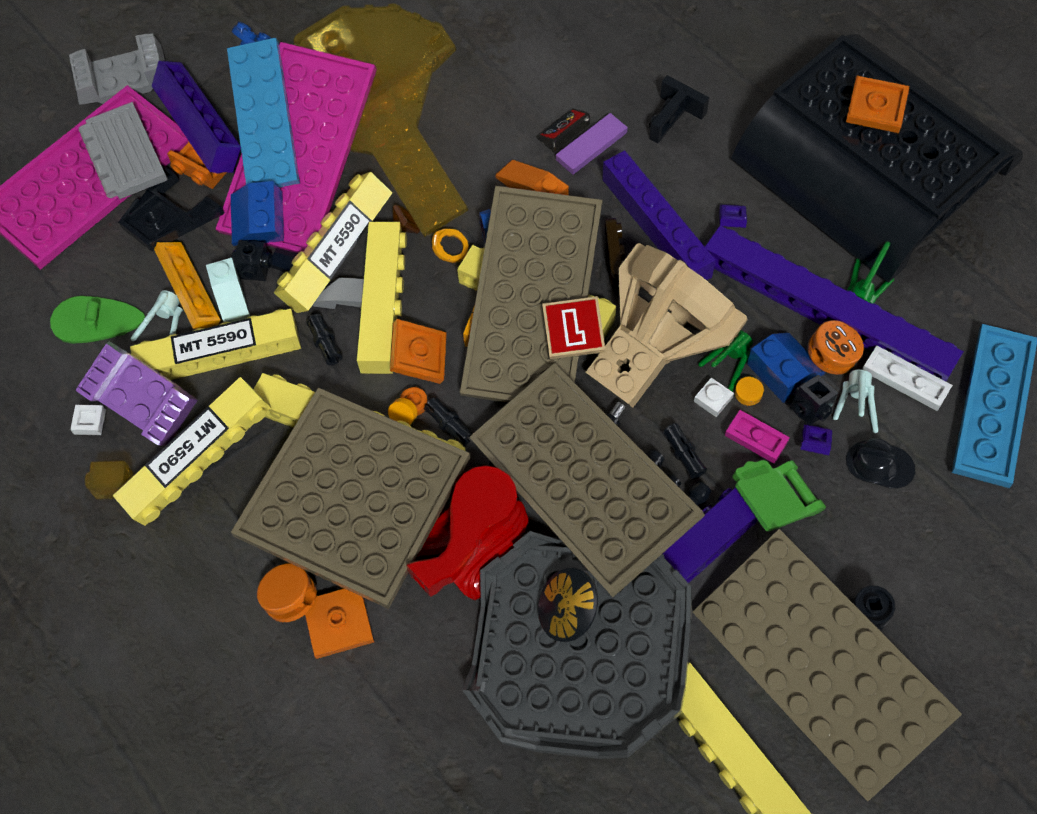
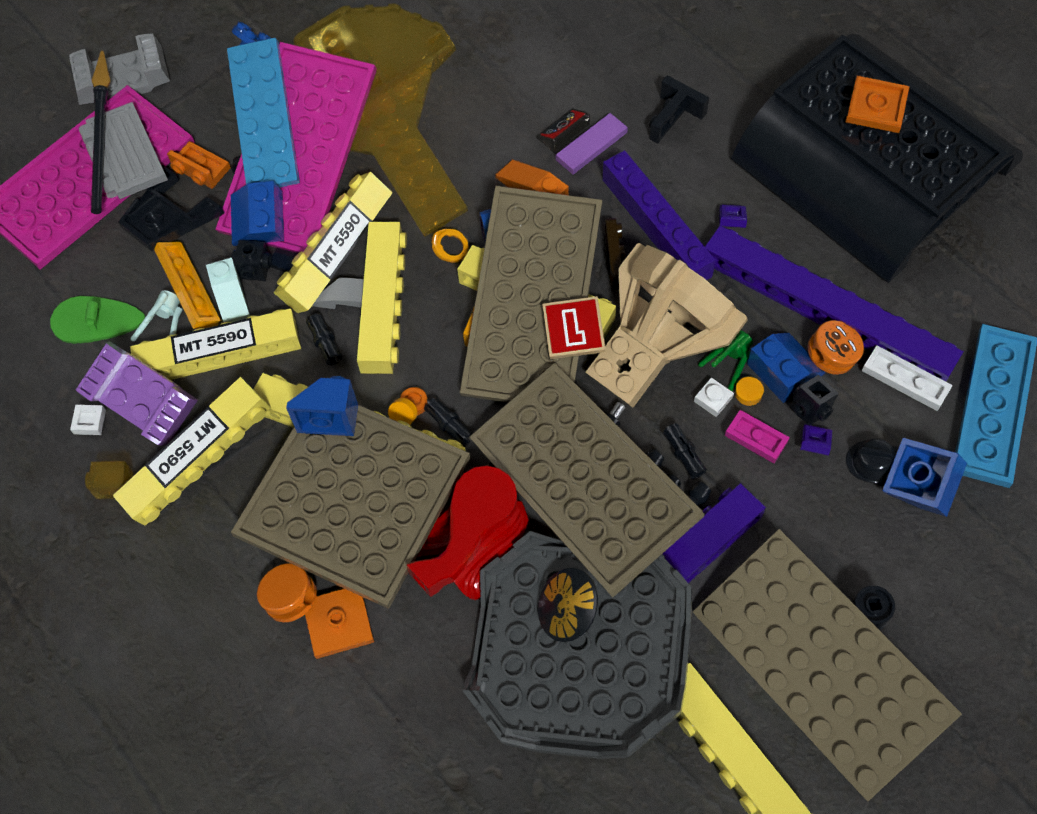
dark purple brick [152,61,241,174] -> none
orange plate [390,319,447,384] -> none
reddish brown slope [393,205,420,234] -> none
bright green piece [732,460,826,532] -> none
light aqua plant [833,370,878,433] -> none
green plant [847,241,894,303] -> none
none -> black piece [91,51,111,214]
none -> blue slope [286,376,358,436]
none -> blue slope [882,438,967,517]

